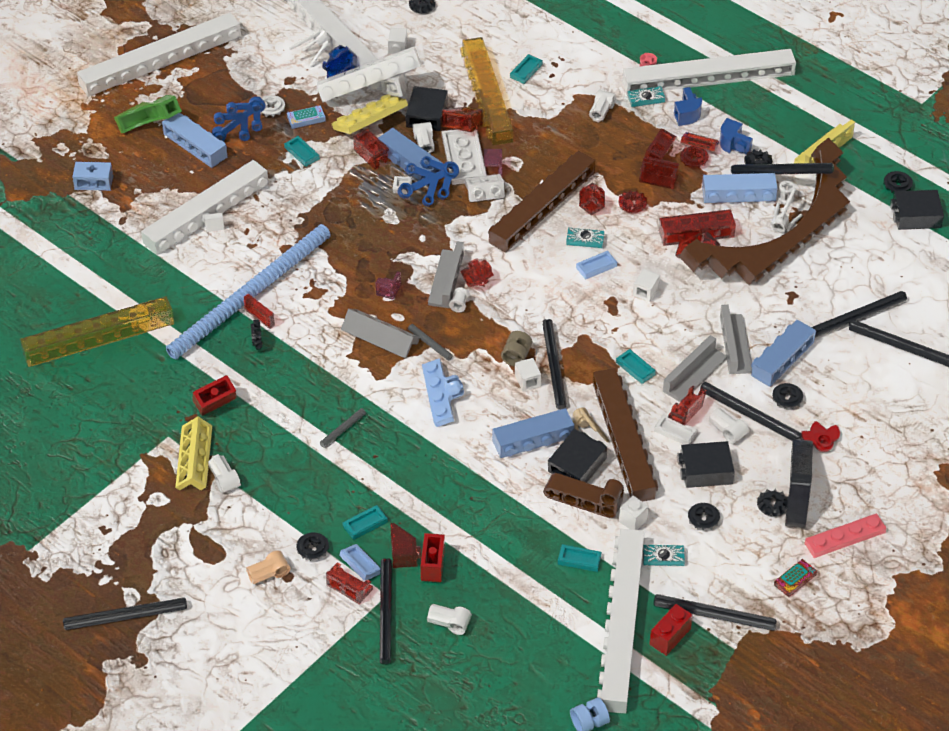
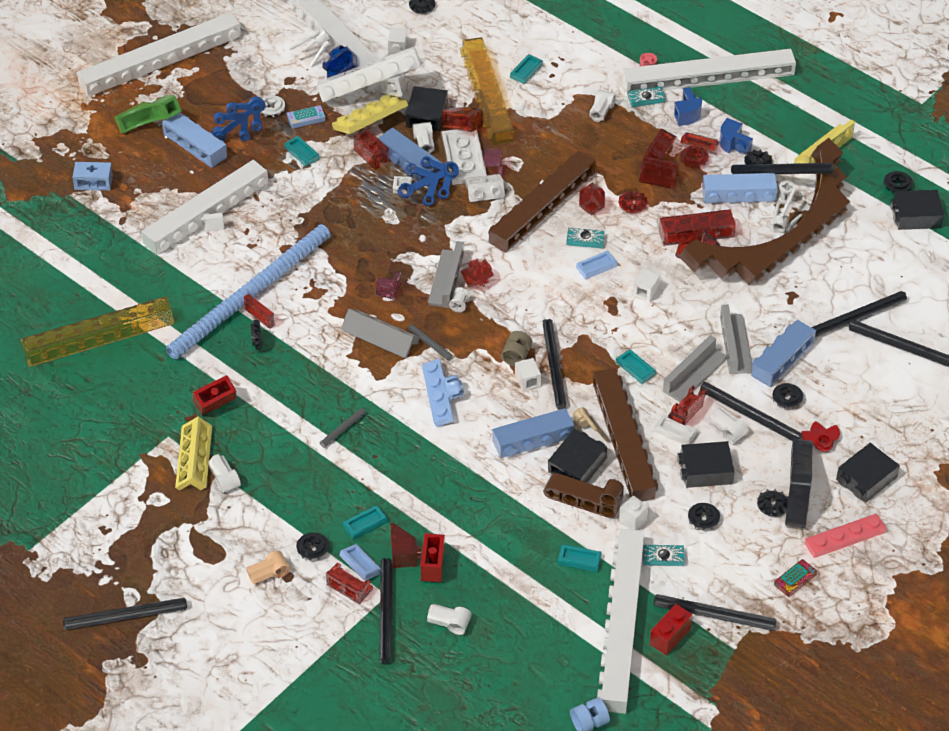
none -> black brick [836,442,900,503]

